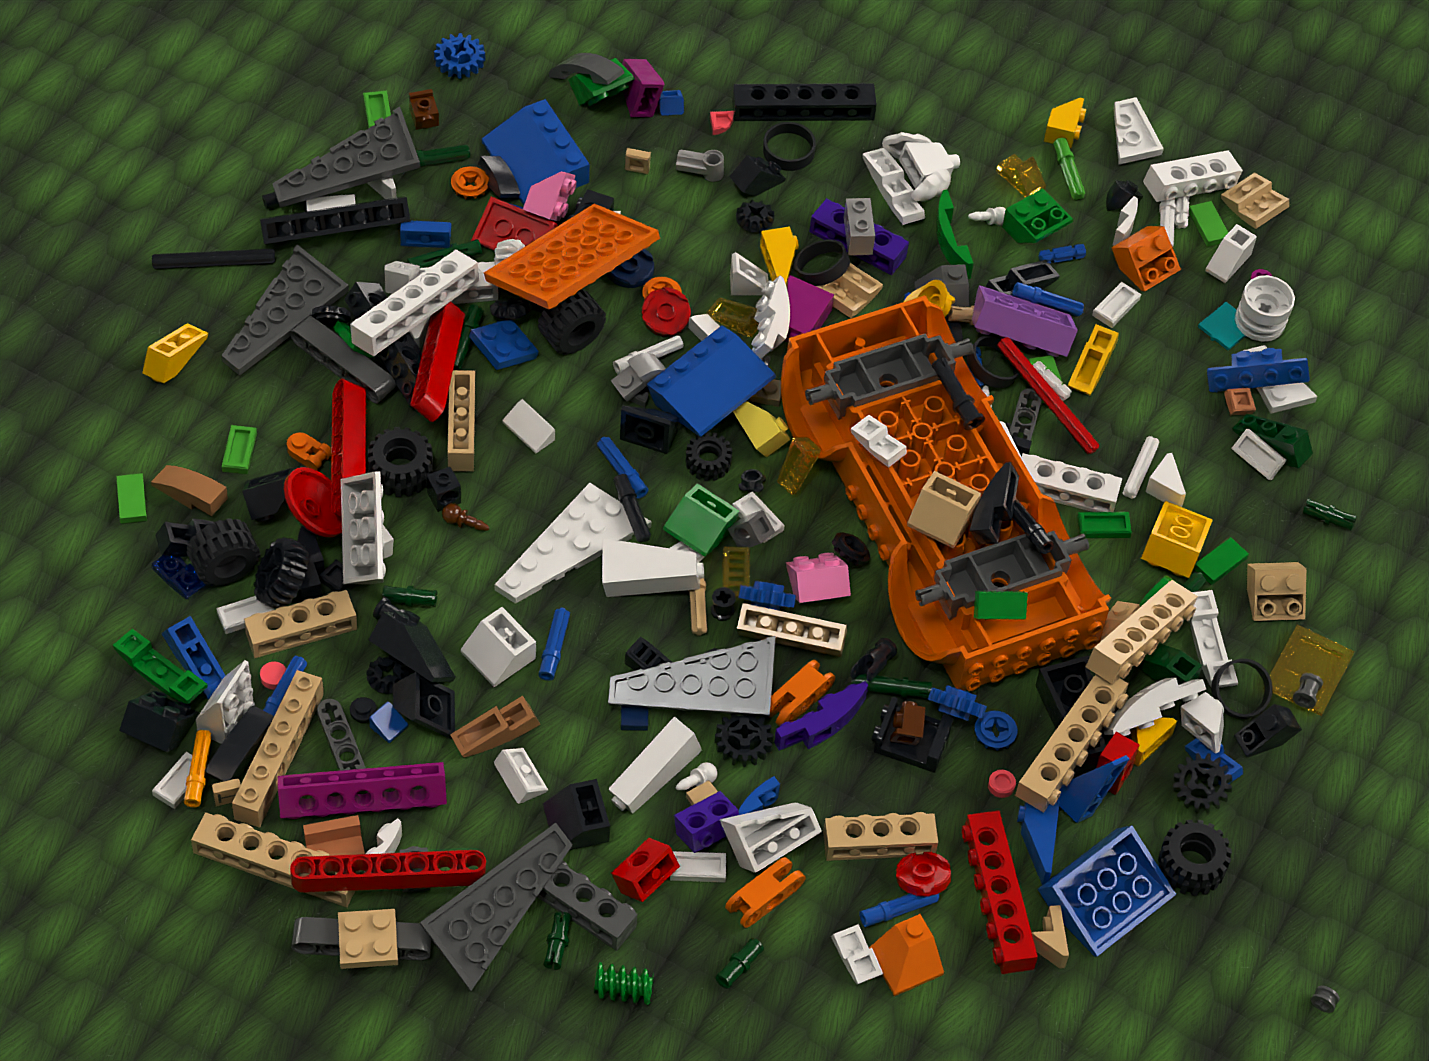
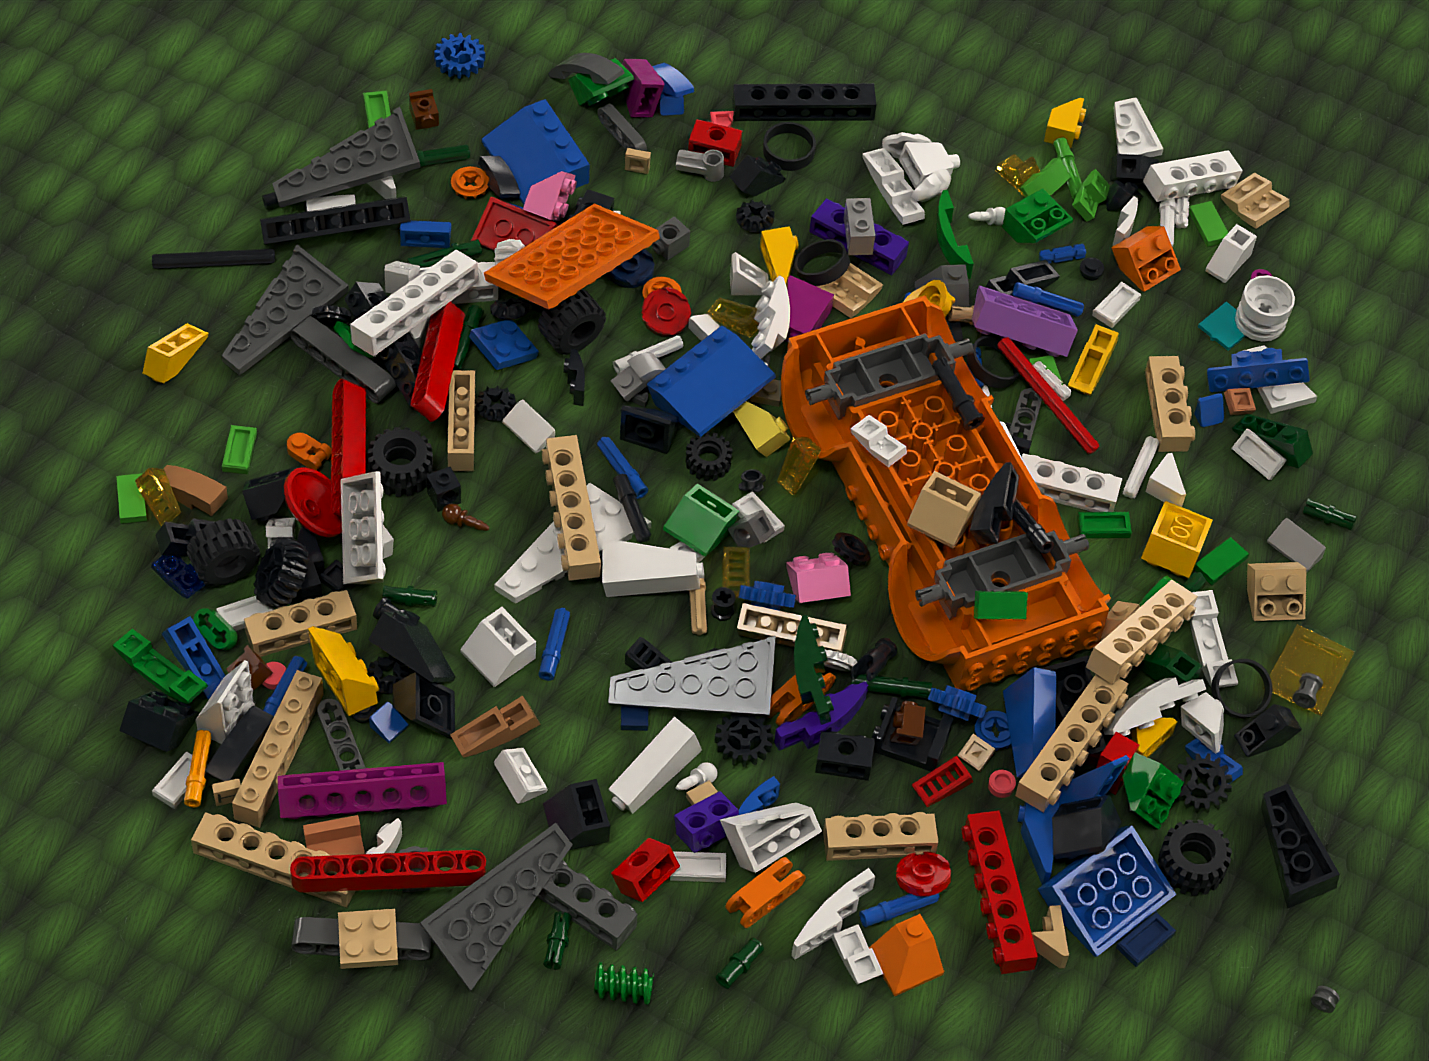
none -> clear yellow slope [135,468,181,526]
none -> green beam [193,608,238,650]
none -> reddish brown brick [226,645,273,691]
none -> white slope [266,518,295,549]
none -> yellow slope [308,626,379,716]
none -> black gear [476,385,516,421]
none -> tan brick [542,435,601,581]
none -> black slope [563,349,585,406]
none -> dark grey beam [598,104,647,152]
none -> slope [652,63,694,97]
none -> dark grey brick [652,216,690,261]
none -> red brick [688,119,742,167]
none -> white slope [792,868,875,960]
none -> dark green slope [794,615,834,725]
none -> black brick [815,731,875,781]
none -> white gear [824,650,857,672]
none -> red slope [912,756,973,807]
none -> tan tile [958,734,996,772]
none -> blue slope [1003,667,1056,779]
none -> bright green slope [1020,157,1071,197]
none -> black slope [1052,795,1122,860]
none -> bright green slope [1072,169,1110,222]
none -> black plate [1080,257,1104,281]
none -> black slope [1110,154,1159,183]
none -> dark blue tile [1116,912,1176,967]
none -> green slope [1122,752,1184,830]
none -> tan brick [1145,356,1195,452]
none -> blue slope [1194,393,1224,427]
none -> black wedge [1261,784,1340,909]
none -> light grey slope [1267,518,1326,573]

